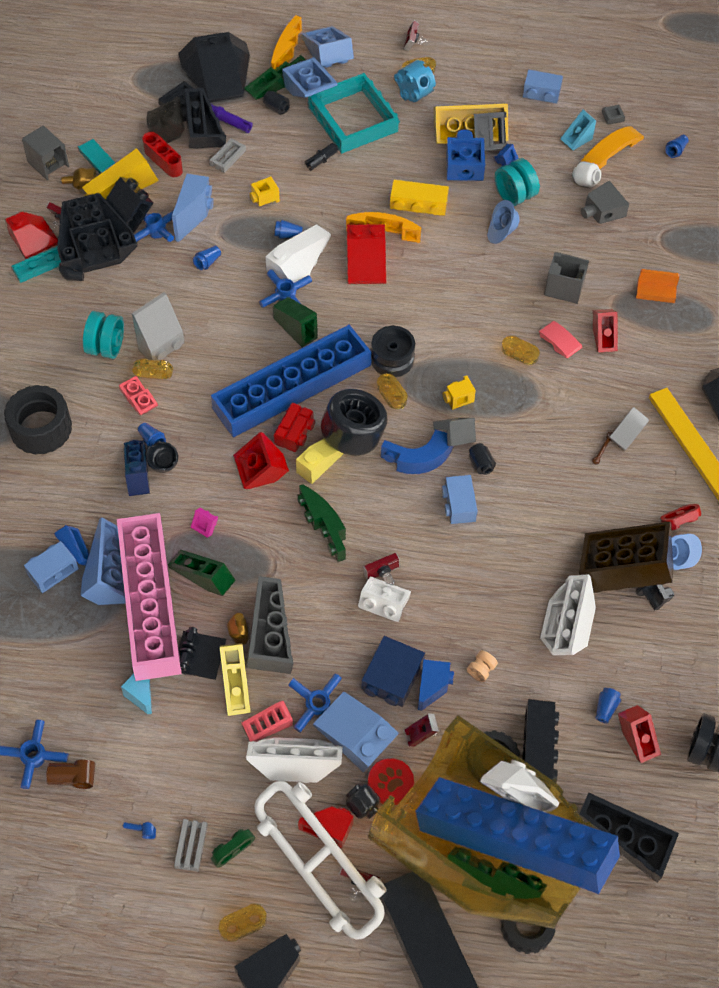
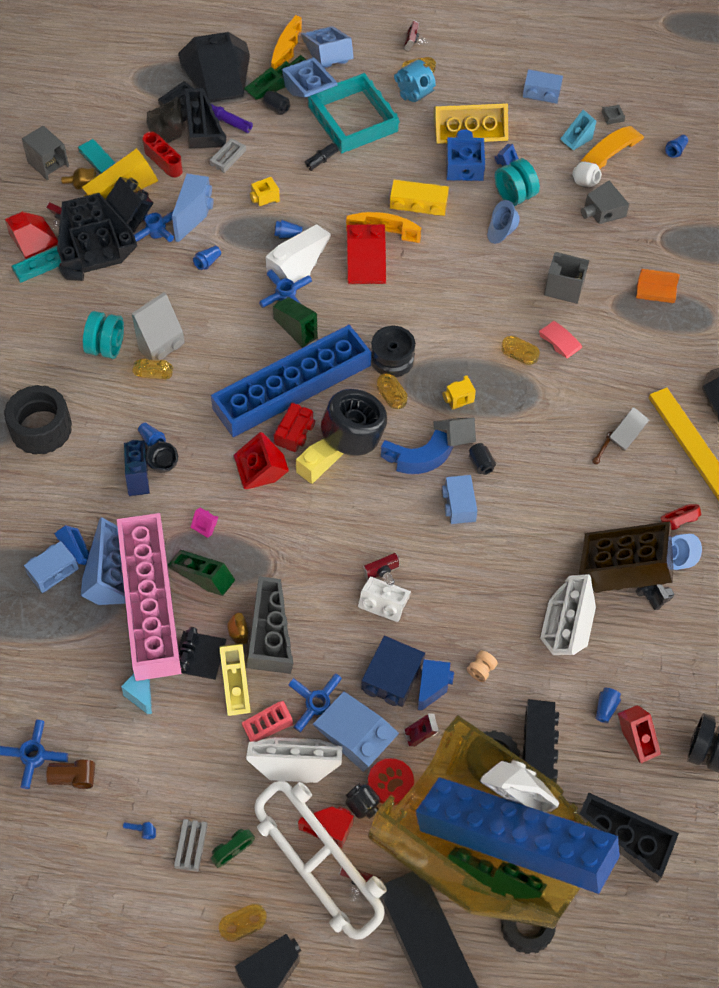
coral slope [119,376,158,416] -> none
dark green slope [297,484,346,562] -> none
plate [474,112,508,151] -> none
red slope [592,309,618,353] -> none

